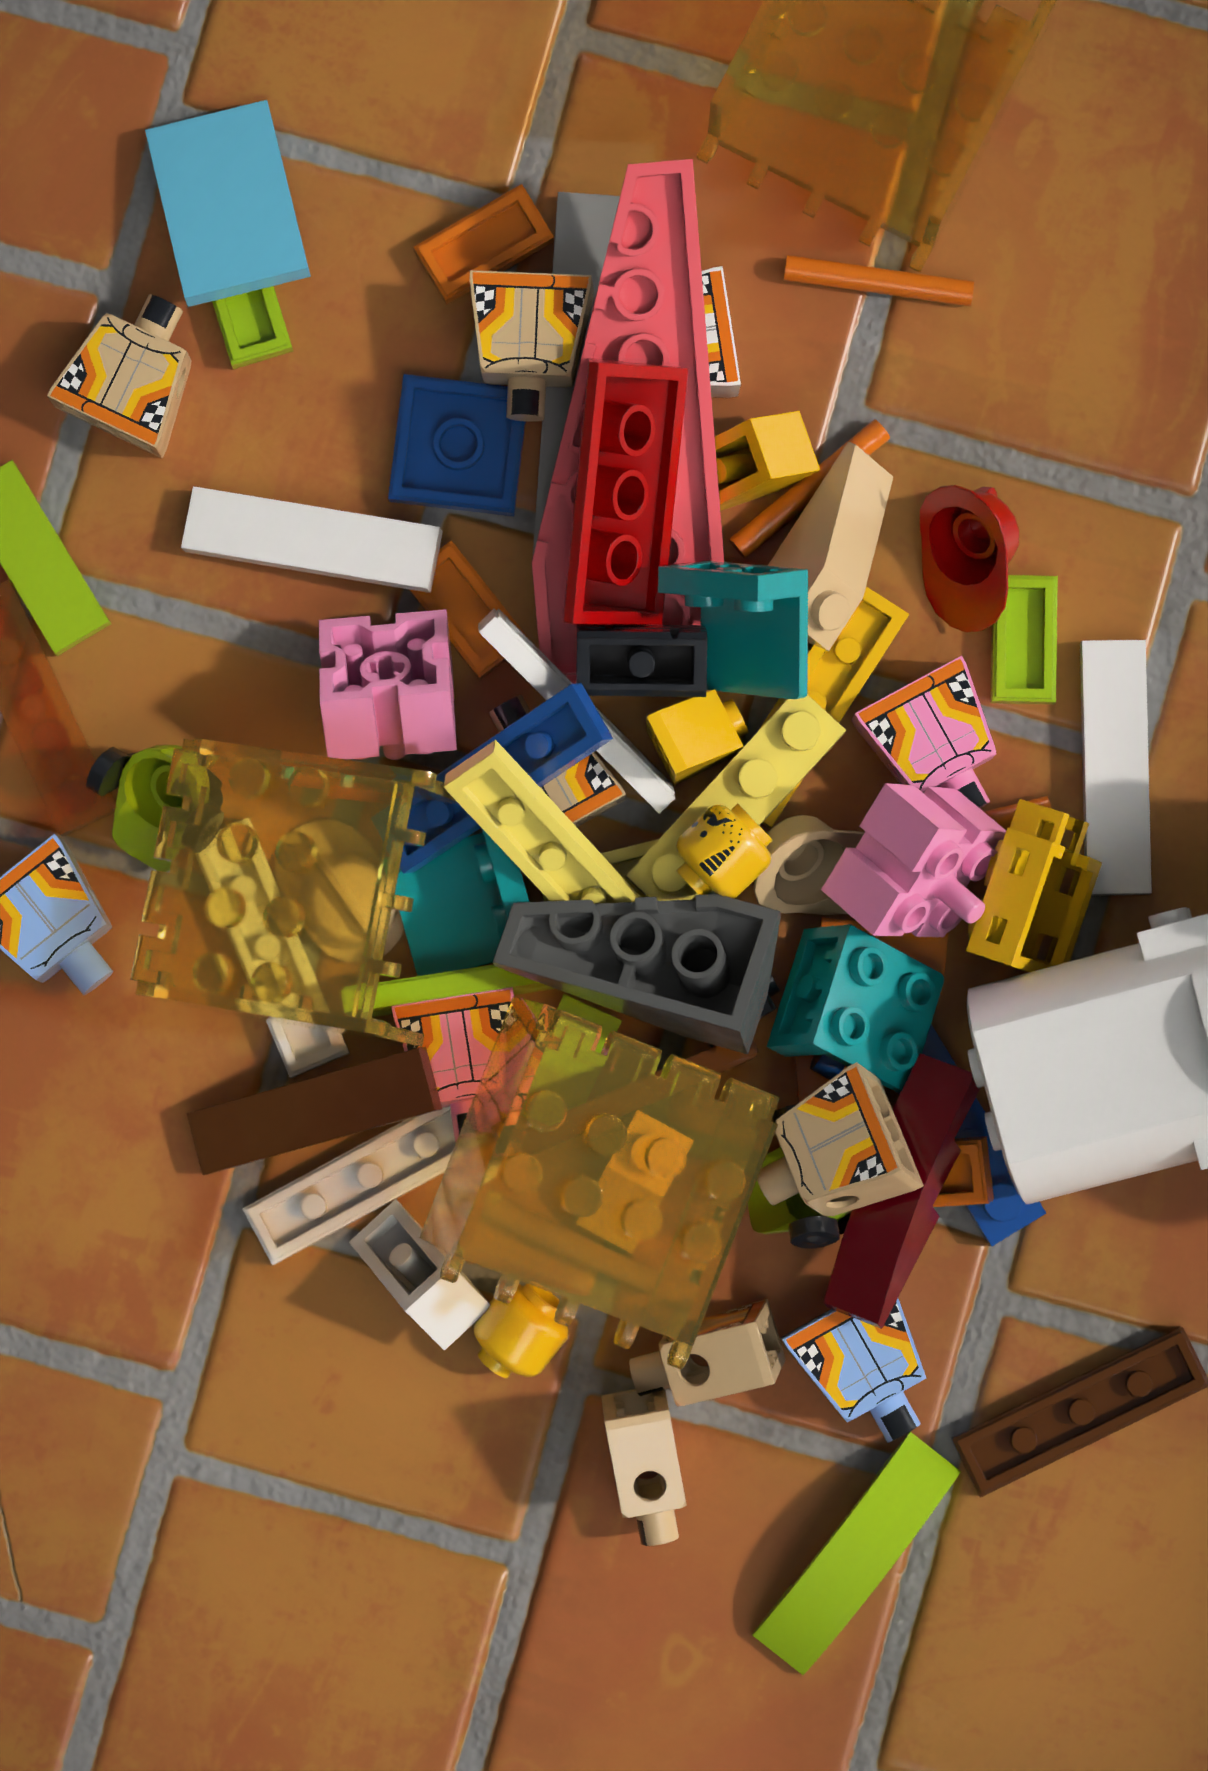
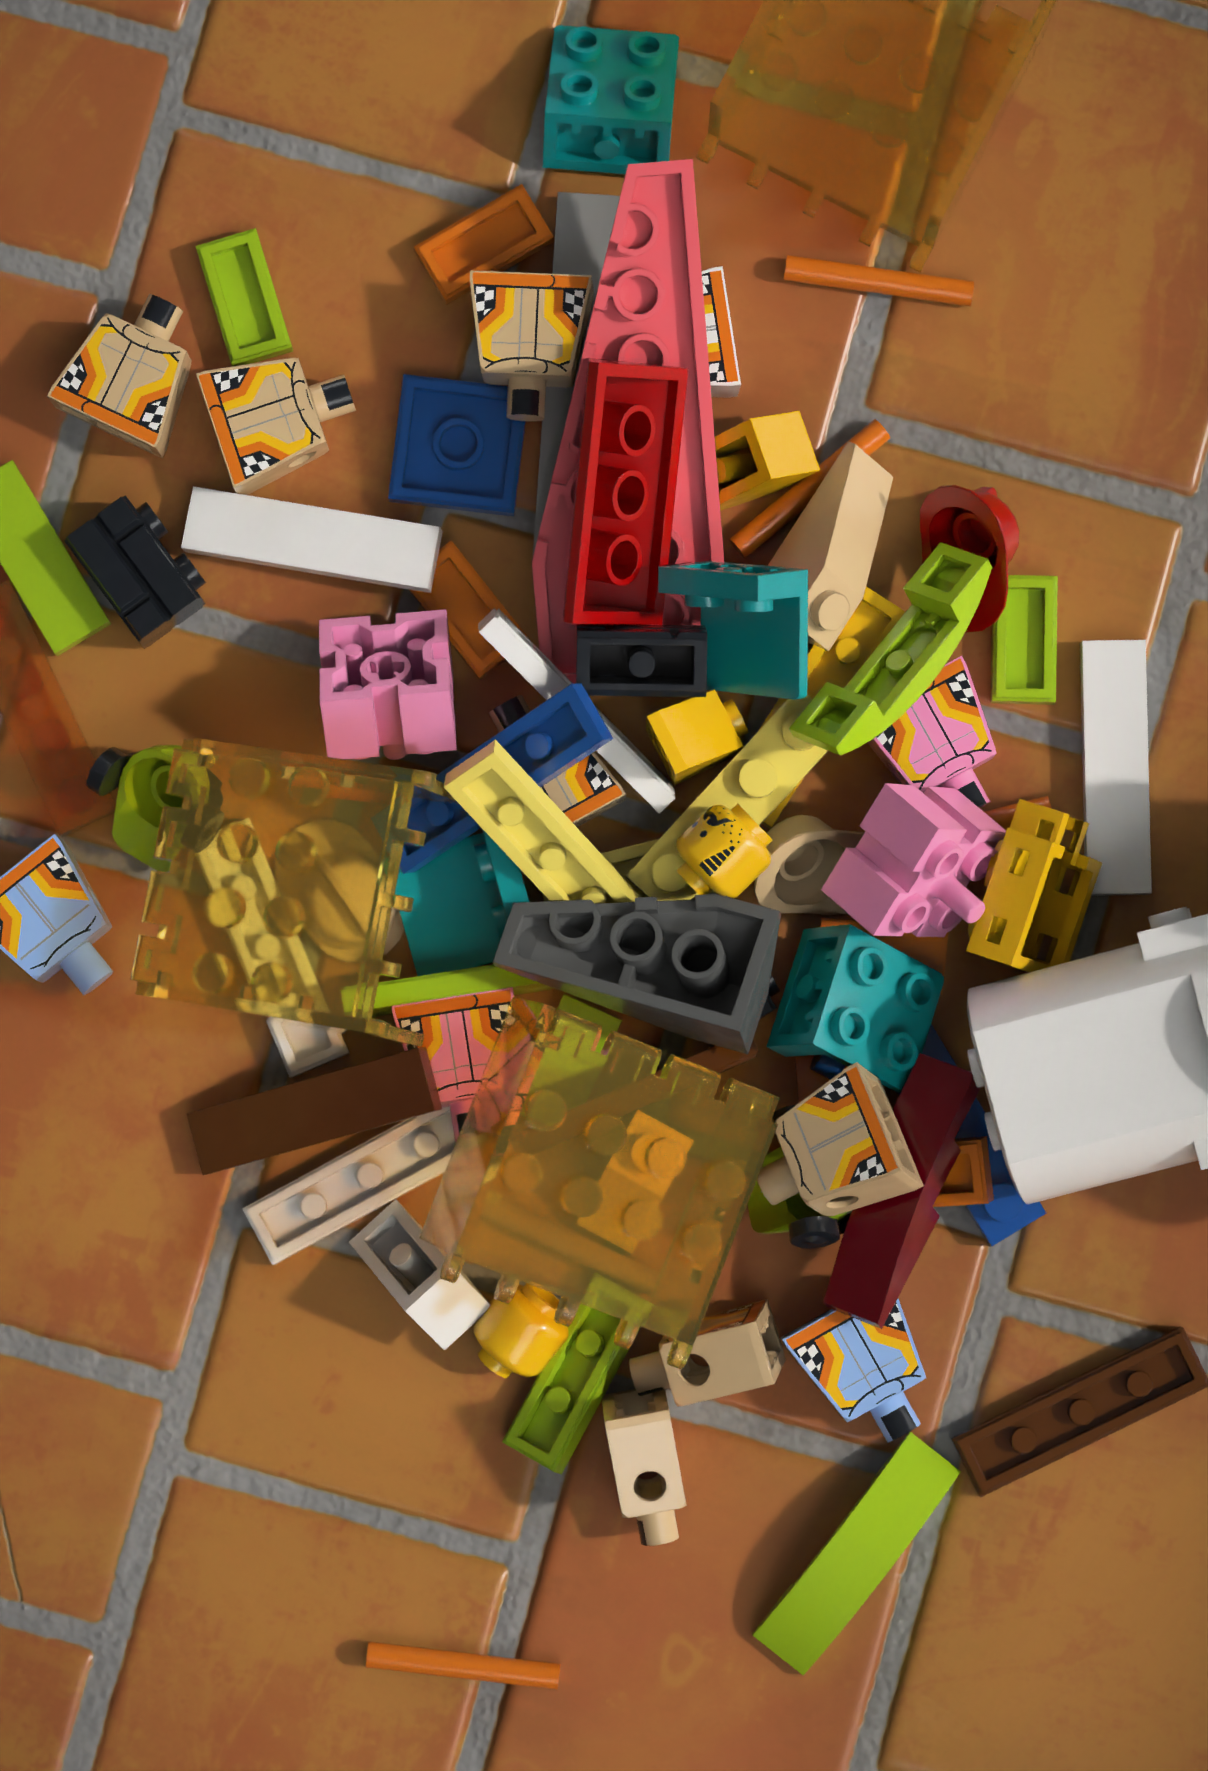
medium azure tile [145,100,311,307] -> none
none -> black brick [64,495,206,649]
none -> torso [196,358,356,495]
none -> orange bar [366,1642,561,1690]
none -> lime tile [502,1272,653,1475]
none -> teal bracket [542,25,679,174]
none -> lime slope [789,542,992,756]

